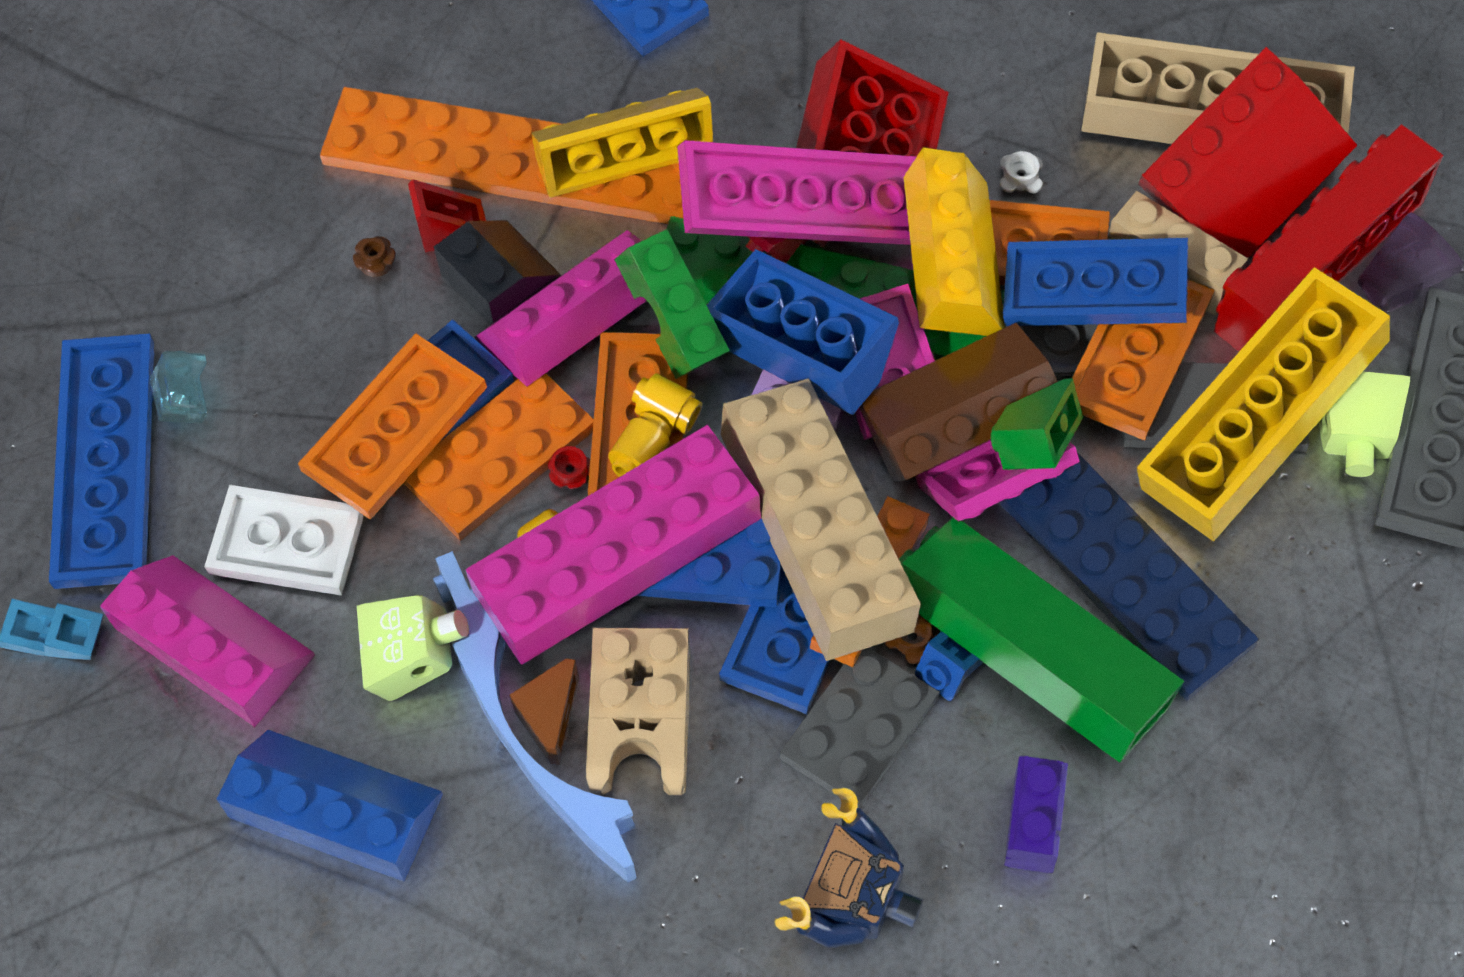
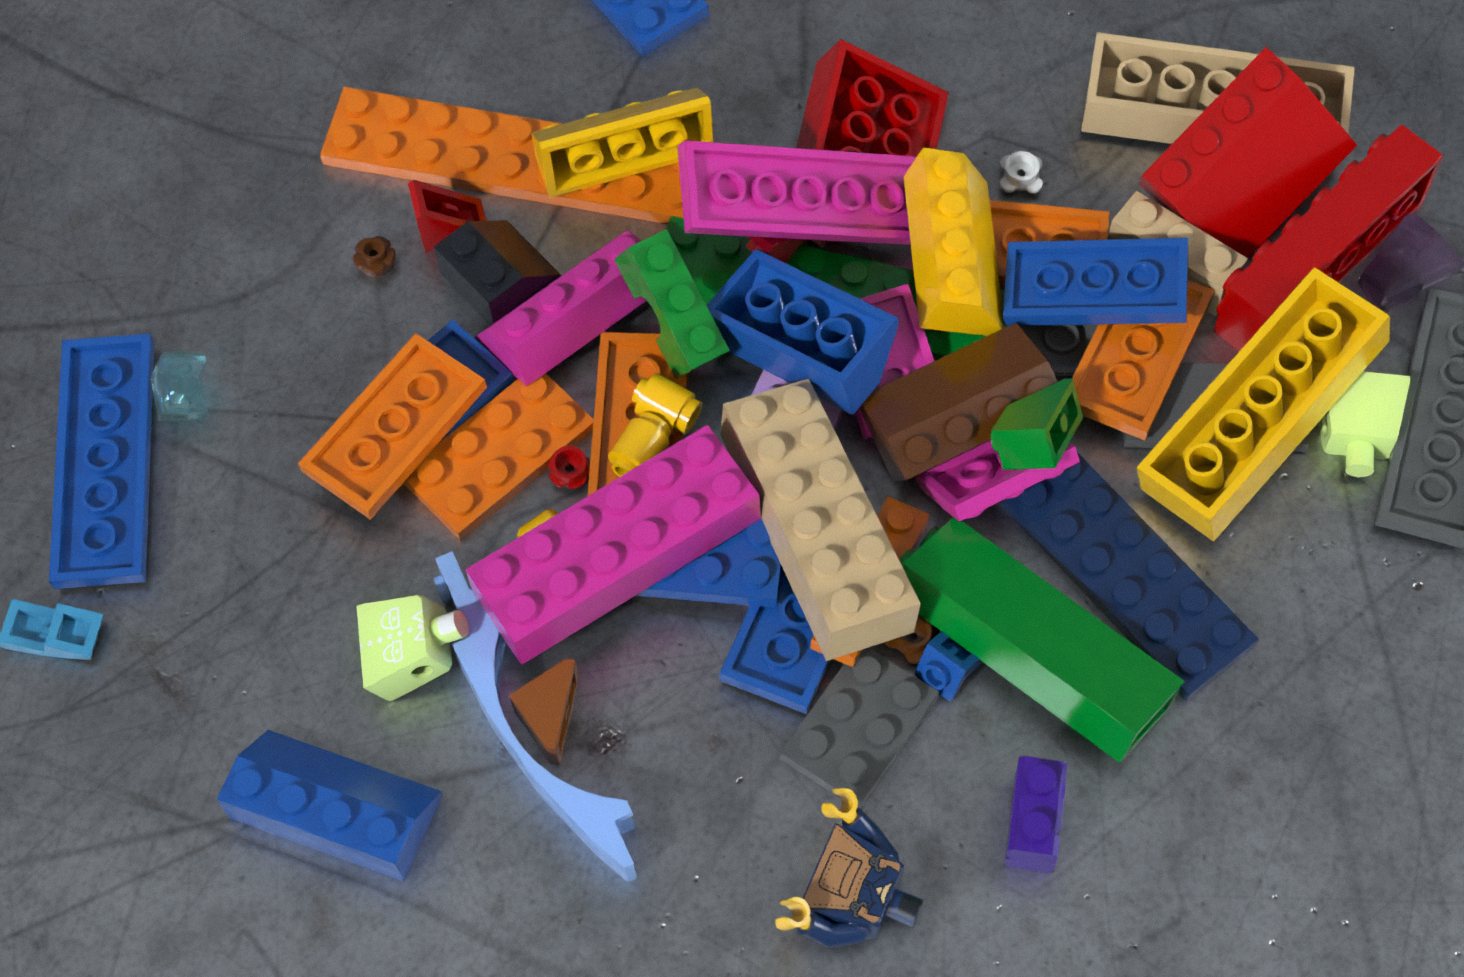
dark pink slope [100,555,315,727] -> none
white plate [204,485,364,596] -> none
tan brick [586,628,691,795] -> none

